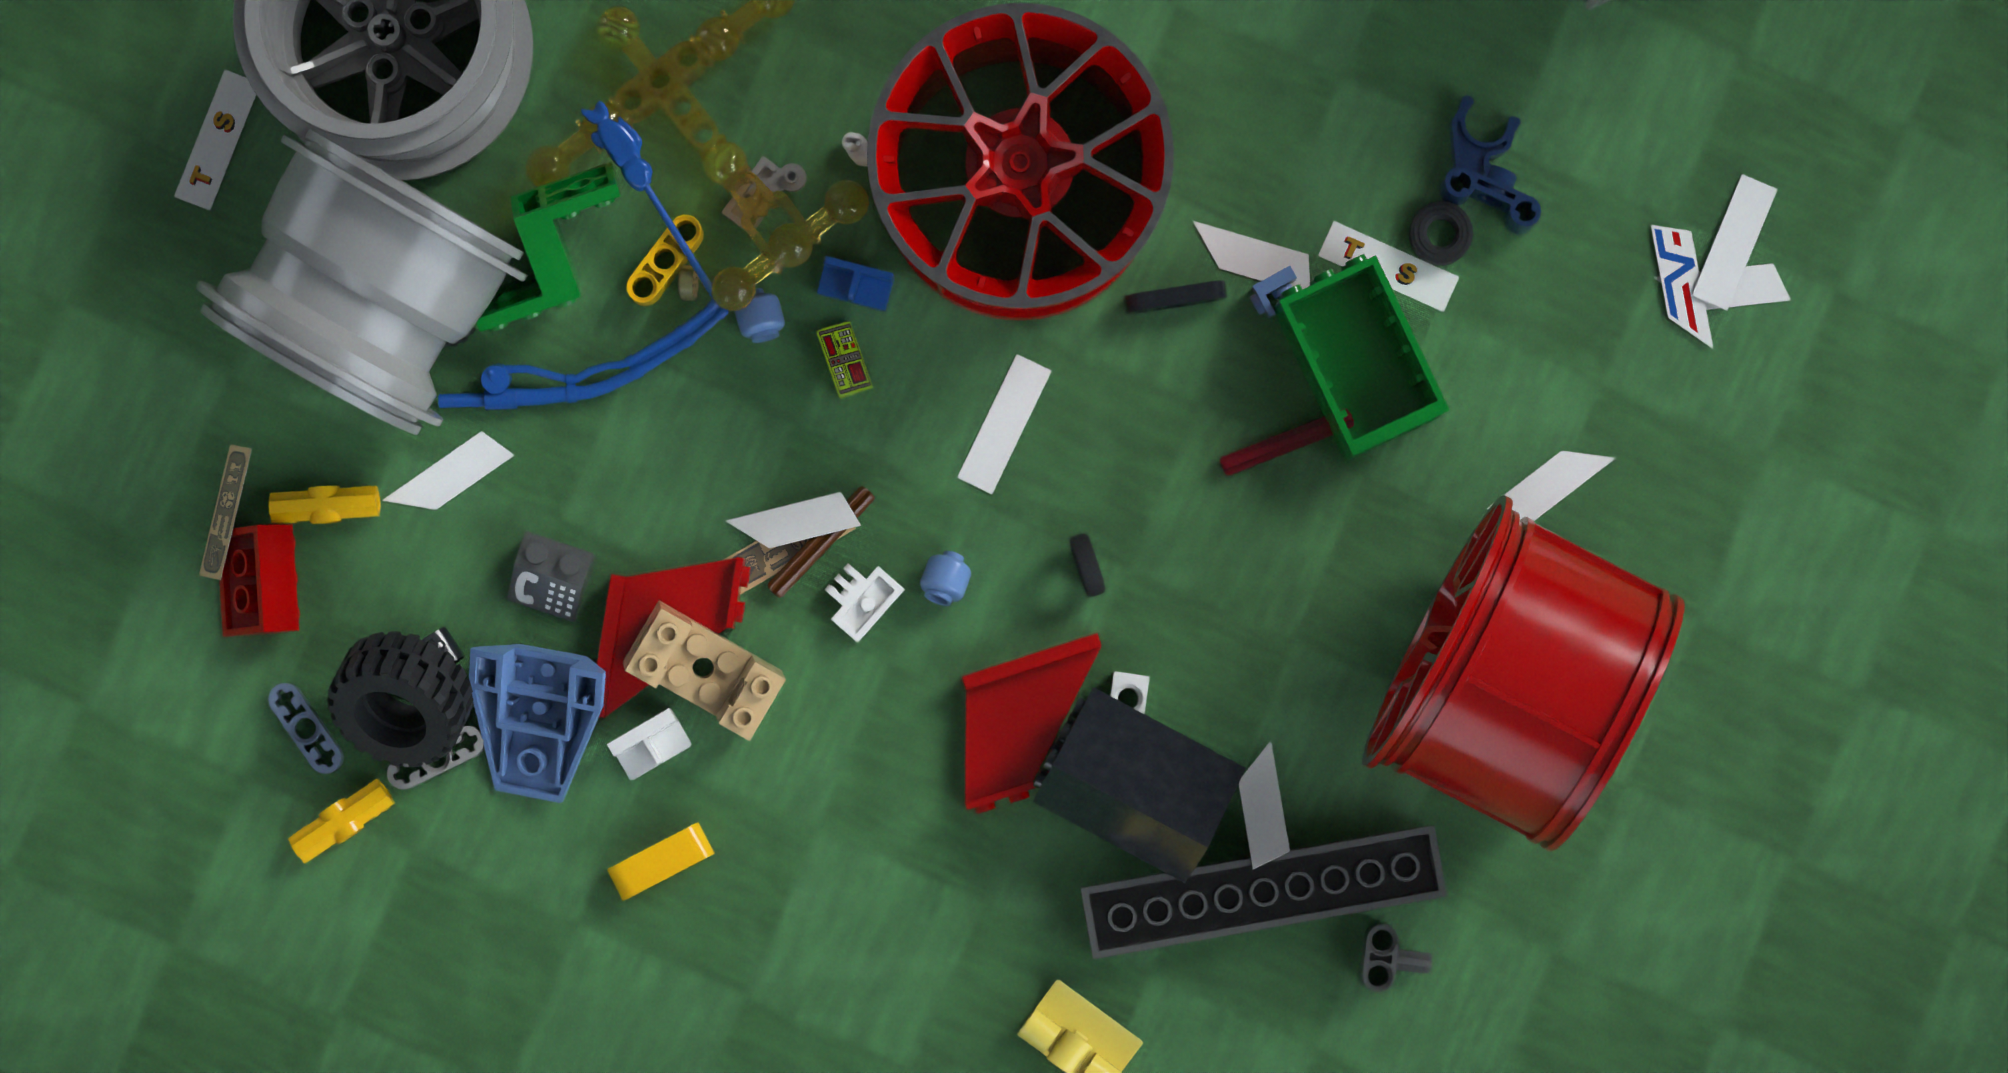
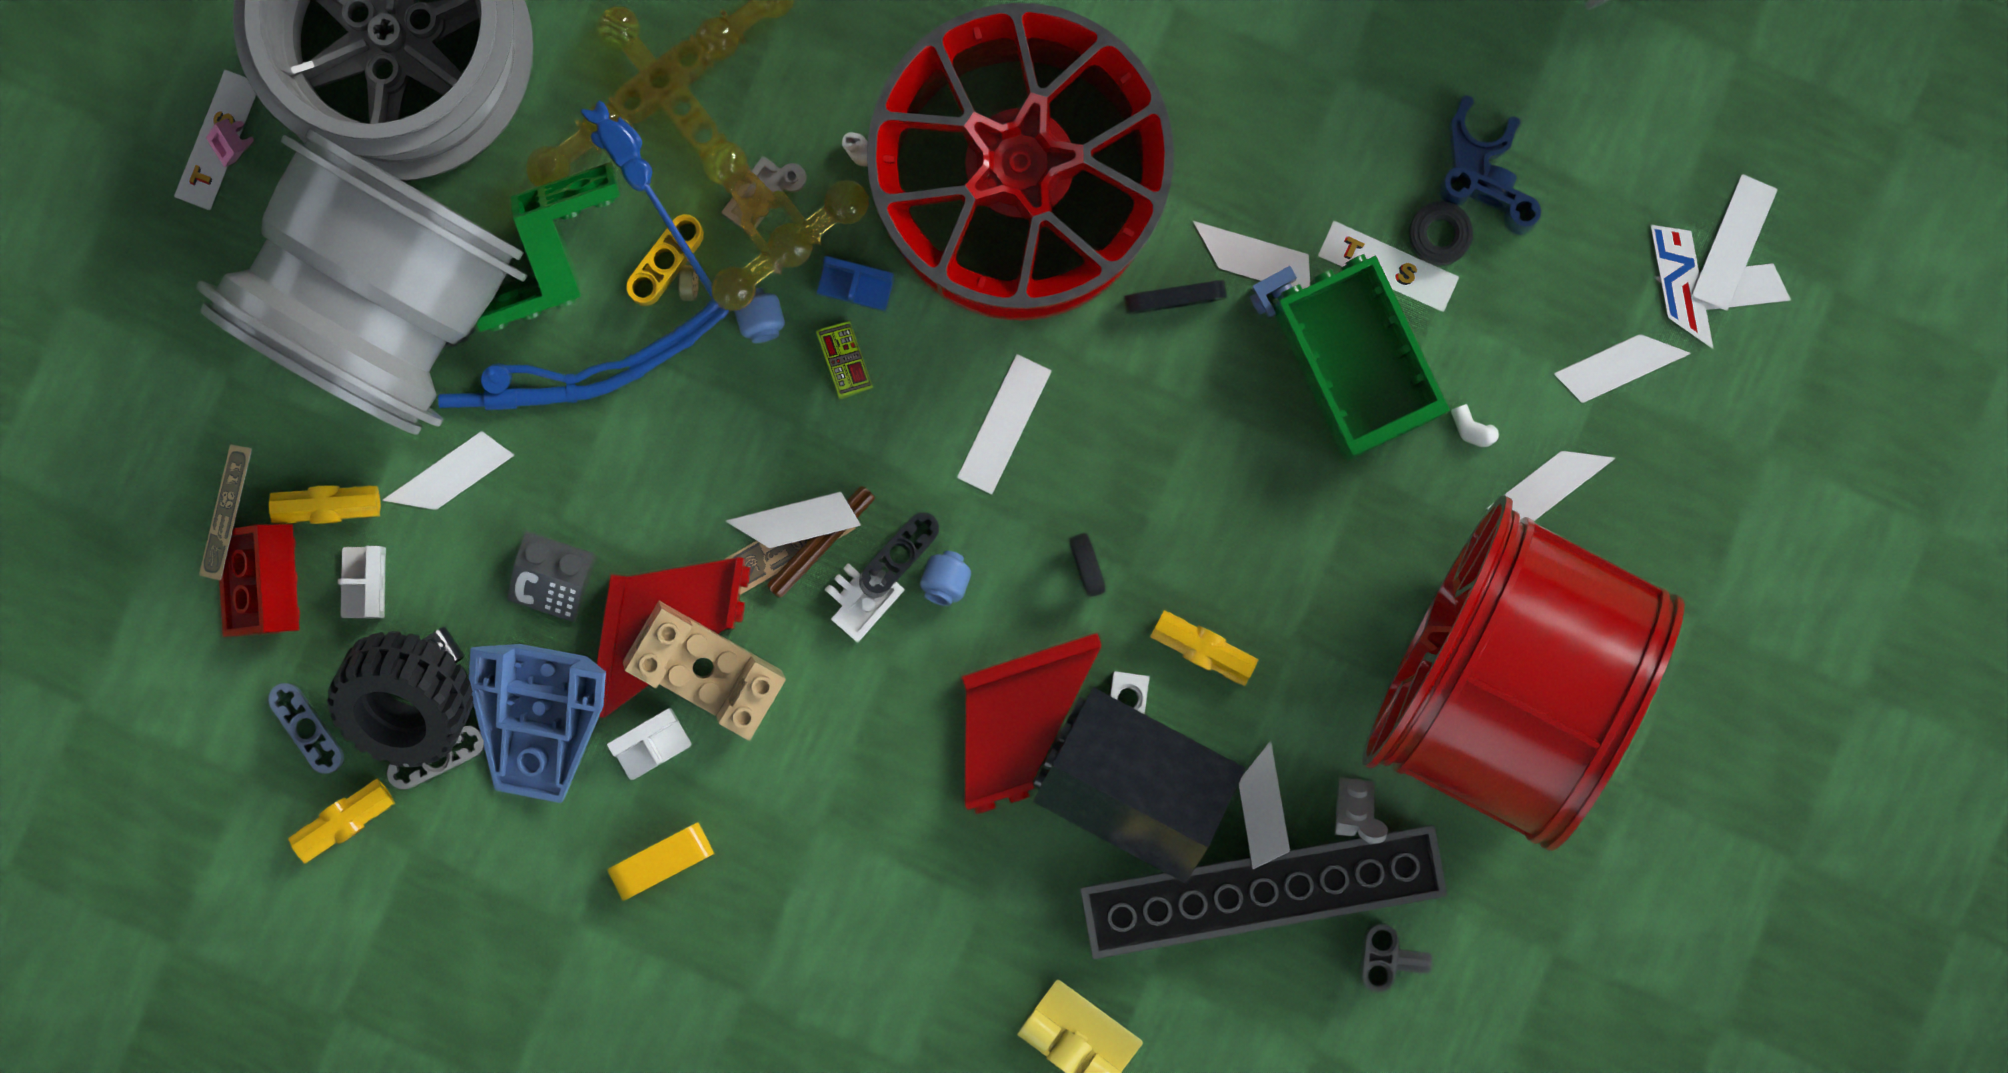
dark red axle [1219,408,1354,476] -> none
none -> bright pink tile [206,118,254,167]
none -> white panel [338,546,386,619]
none -> black beam [859,512,939,598]
none -> yellow piece [1150,610,1259,687]
none -> light grey hinge [1336,777,1388,844]
none -> white arm [1450,404,1499,447]
none -> white sticker [1554,334,1691,403]

